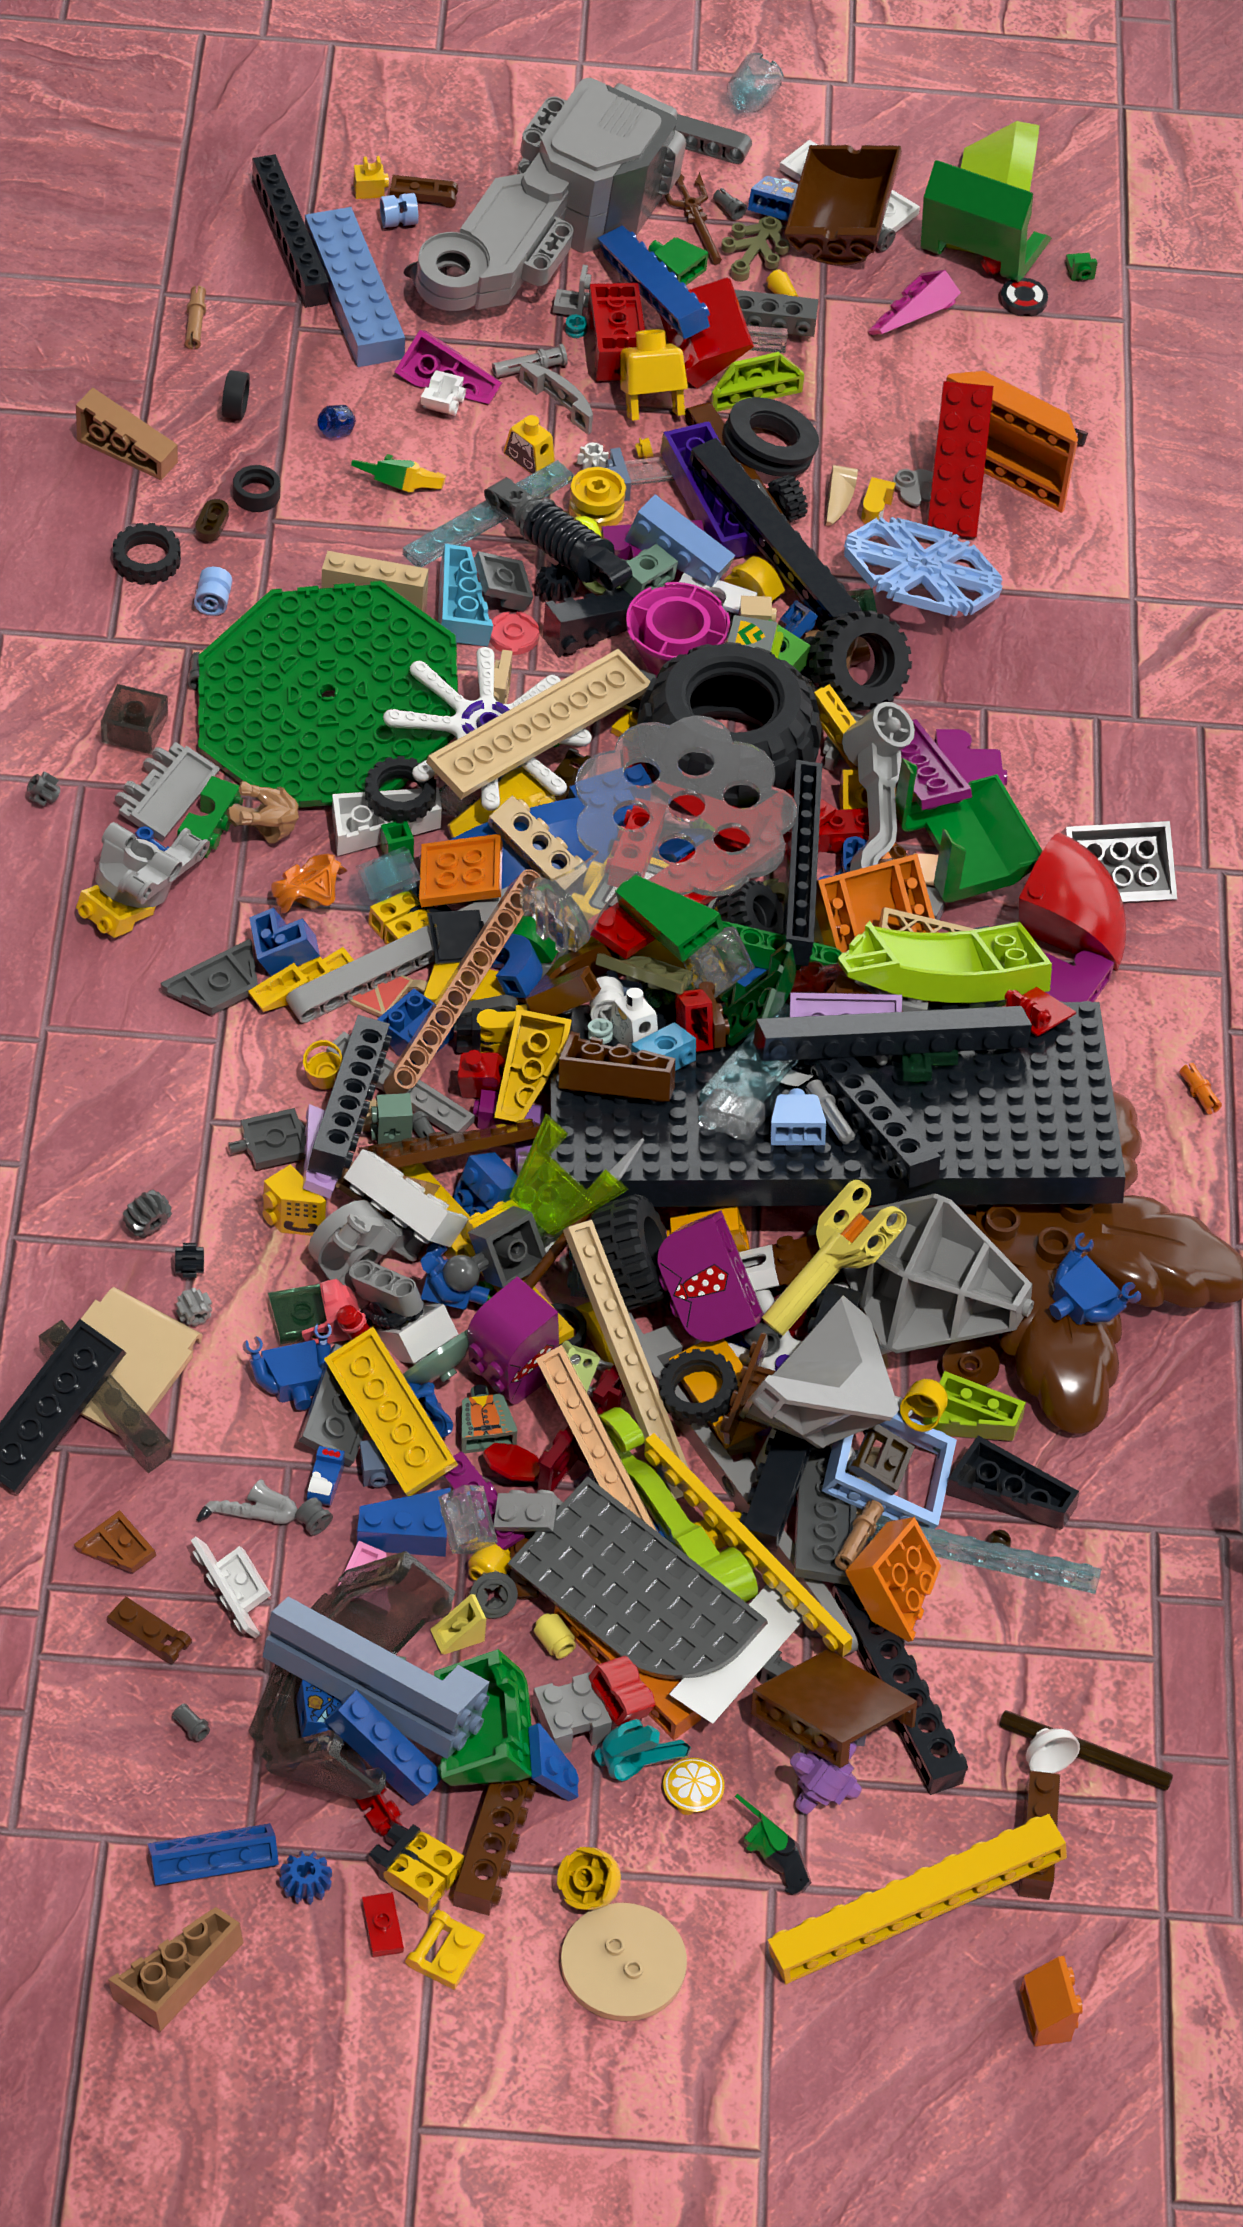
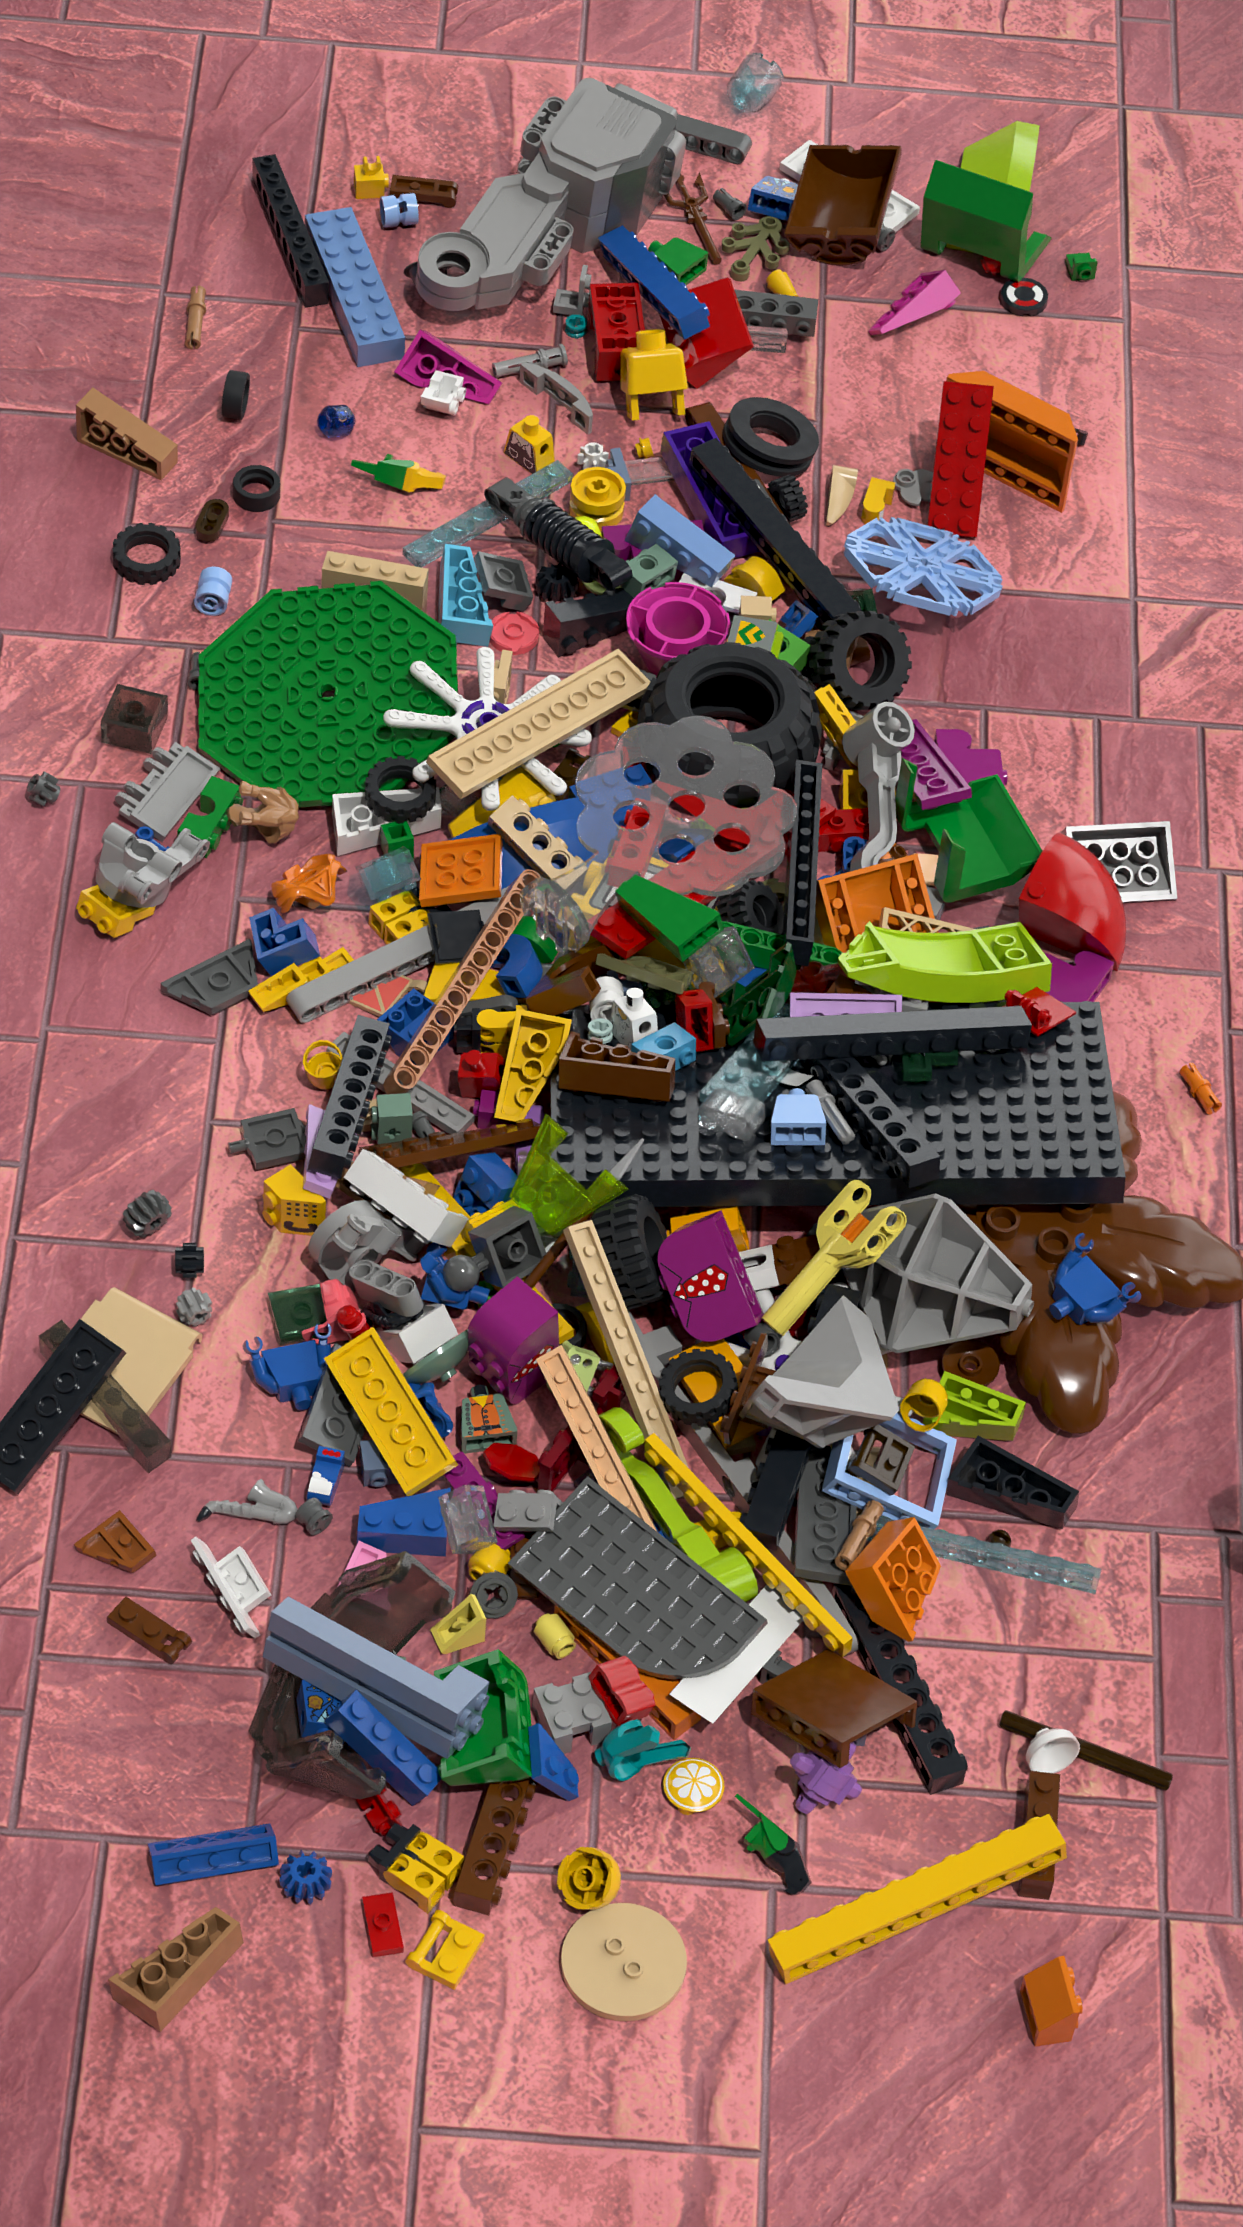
dark grey pin [172,1704,210,1742] -> none
lime wedge [711,352,805,412] -> none

